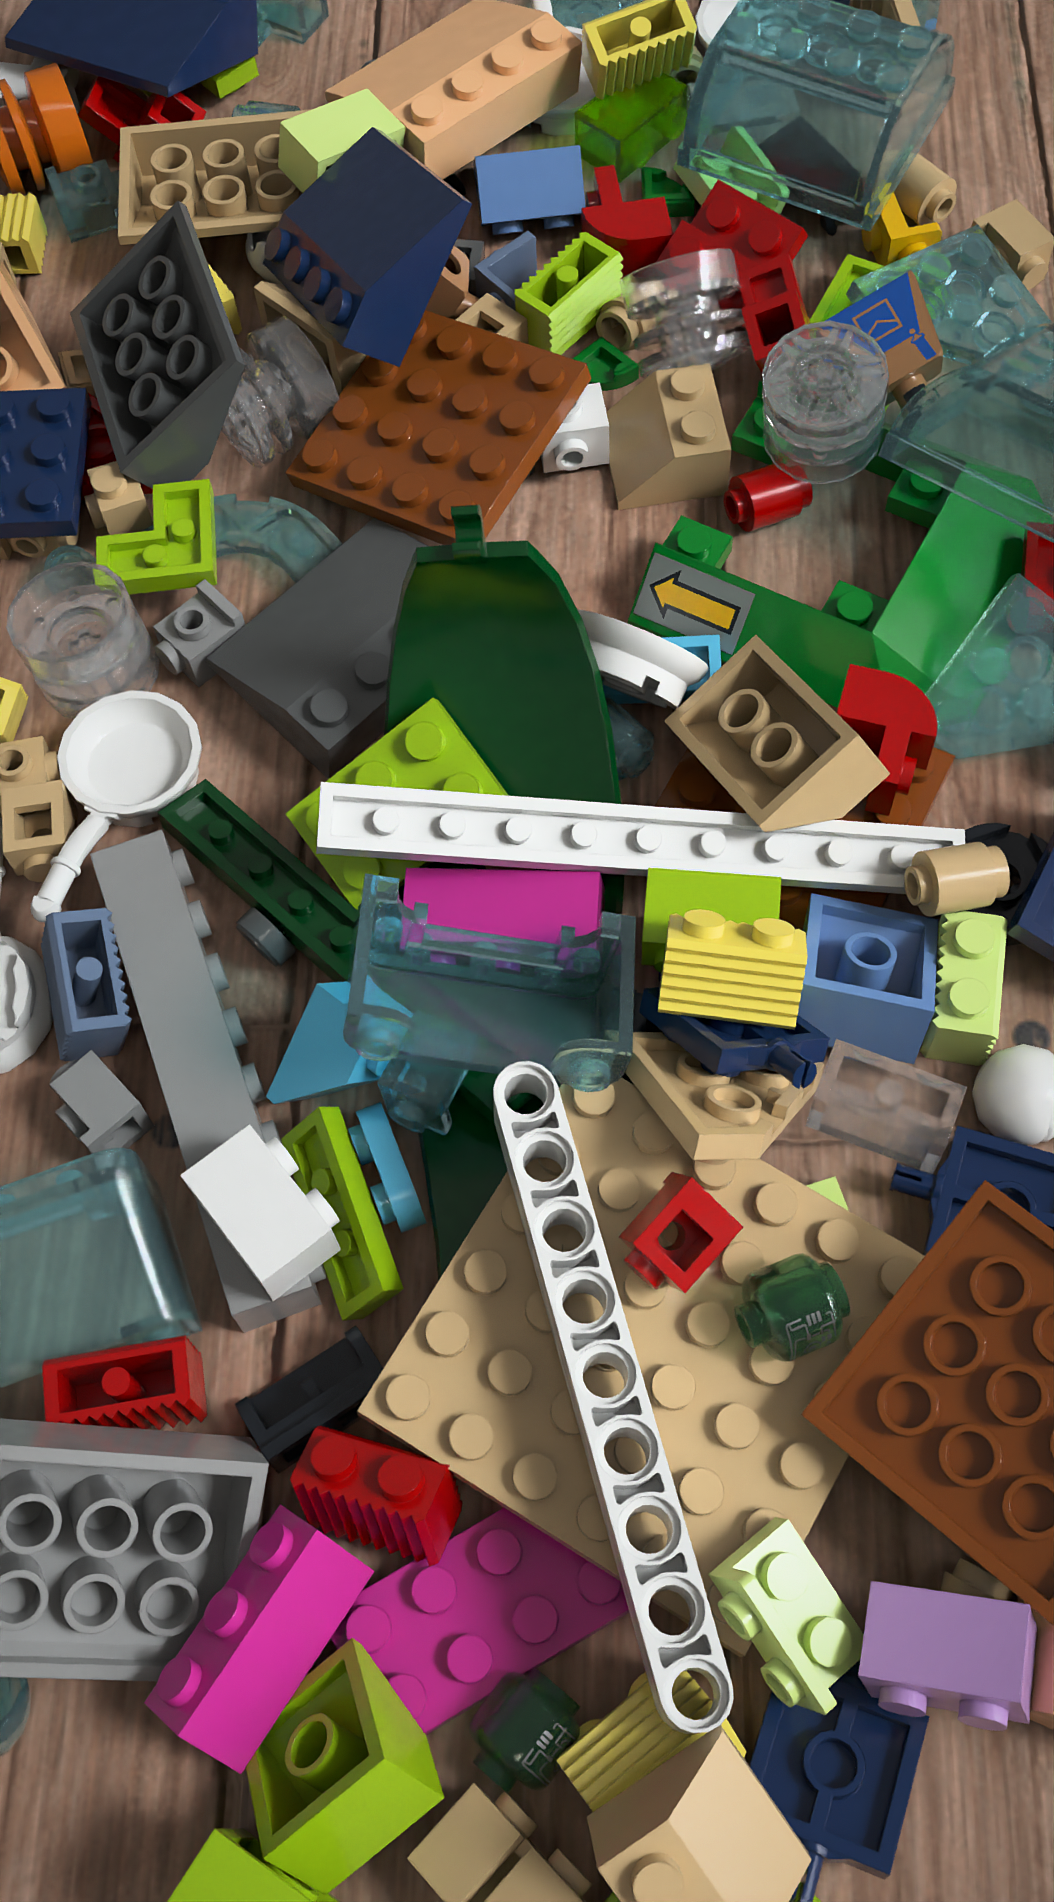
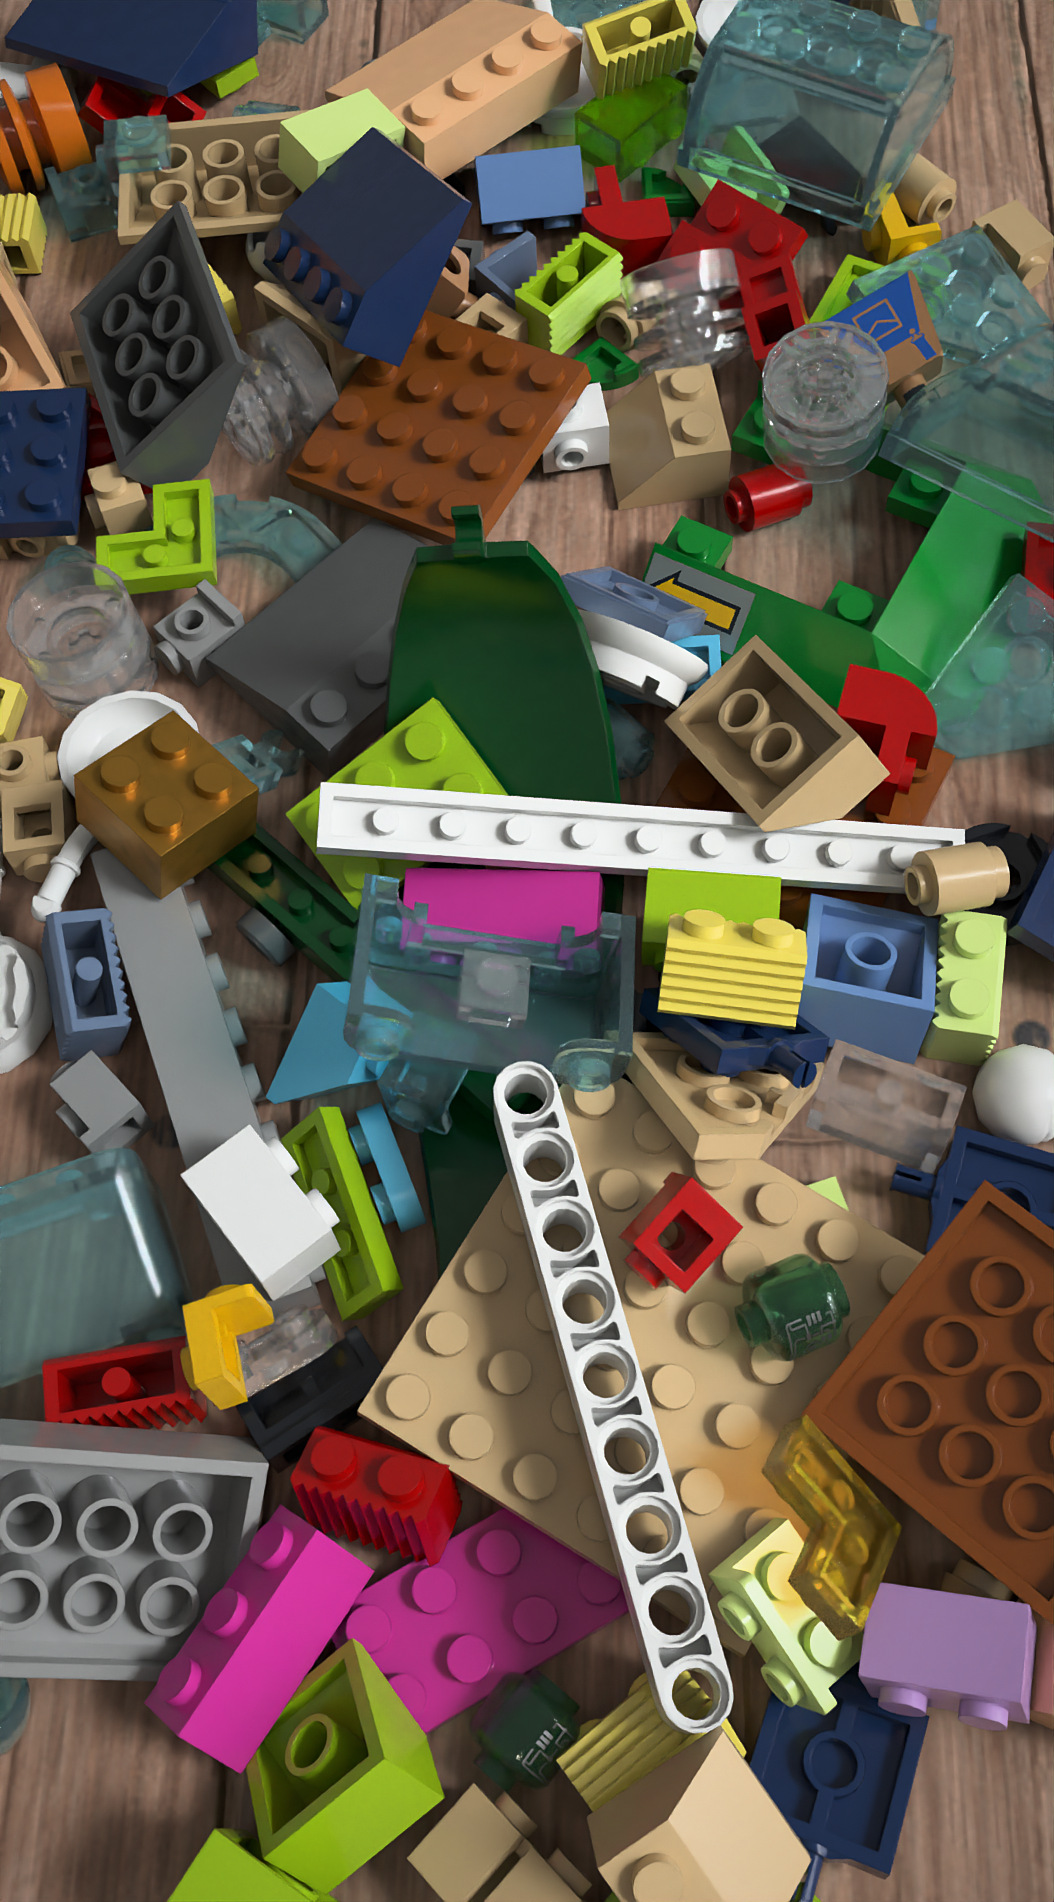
none -> pearl gold brick [74,710,259,900]
none -> clear light blue bracket [96,115,171,198]
none -> yellow bracket [180,1284,274,1410]
none -> clear plate [211,1304,338,1407]
none -> clear light blue plate [212,730,305,795]
none -> clear plate [455,948,531,1029]
none -> sand blue tile [561,566,708,642]
none -> clear yellow plate [761,1414,902,1641]

